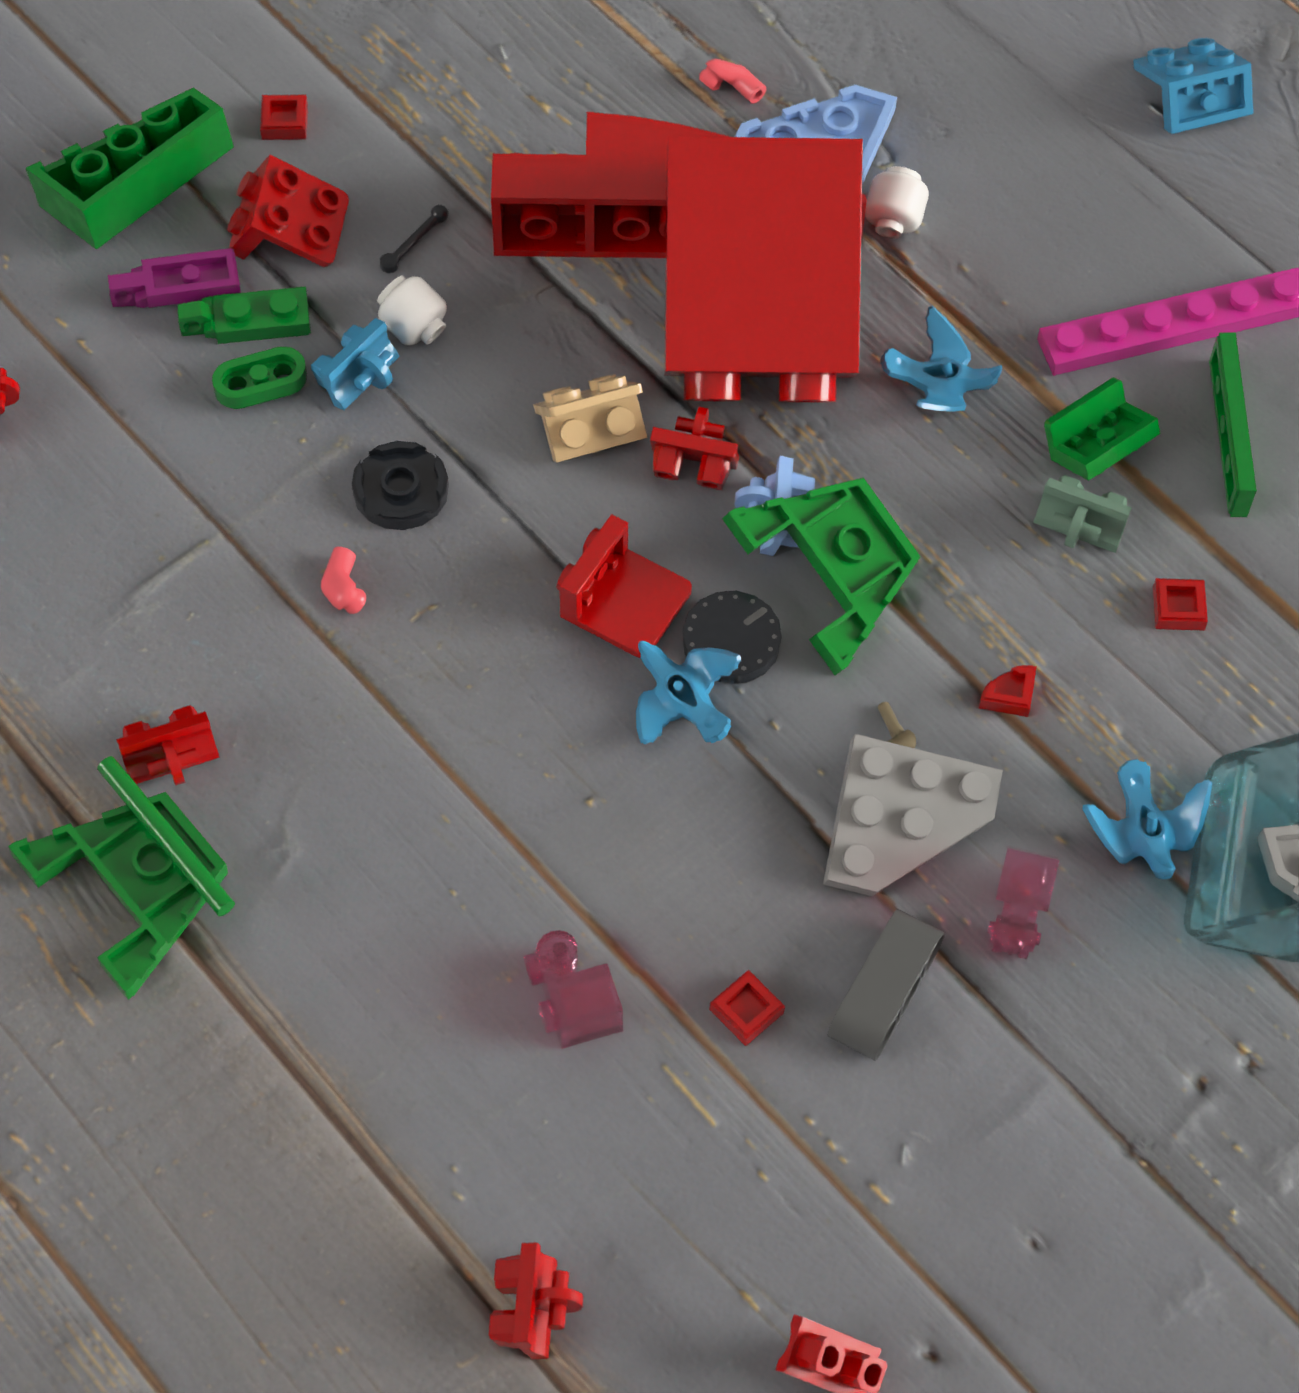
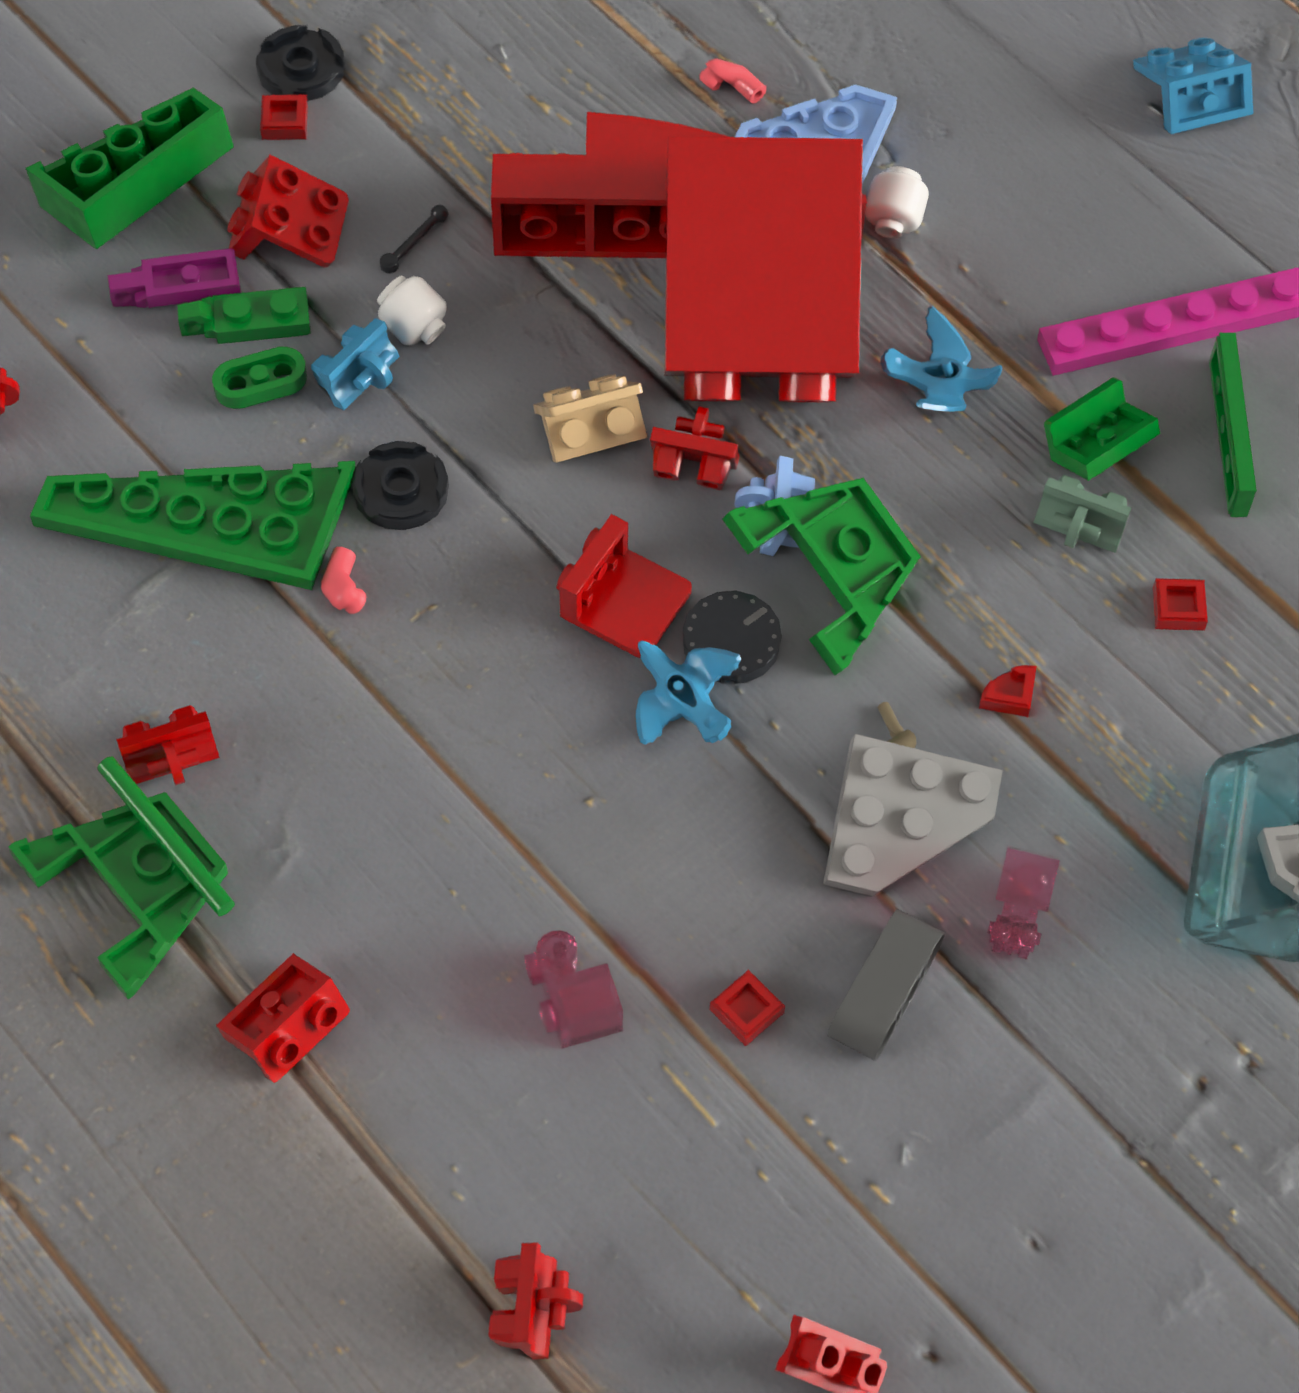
dark azure animal [1082,759,1212,880] -> none
none -> green wing [30,461,356,590]
none -> red bracket [216,953,350,1083]
none -> black tile [256,25,345,102]

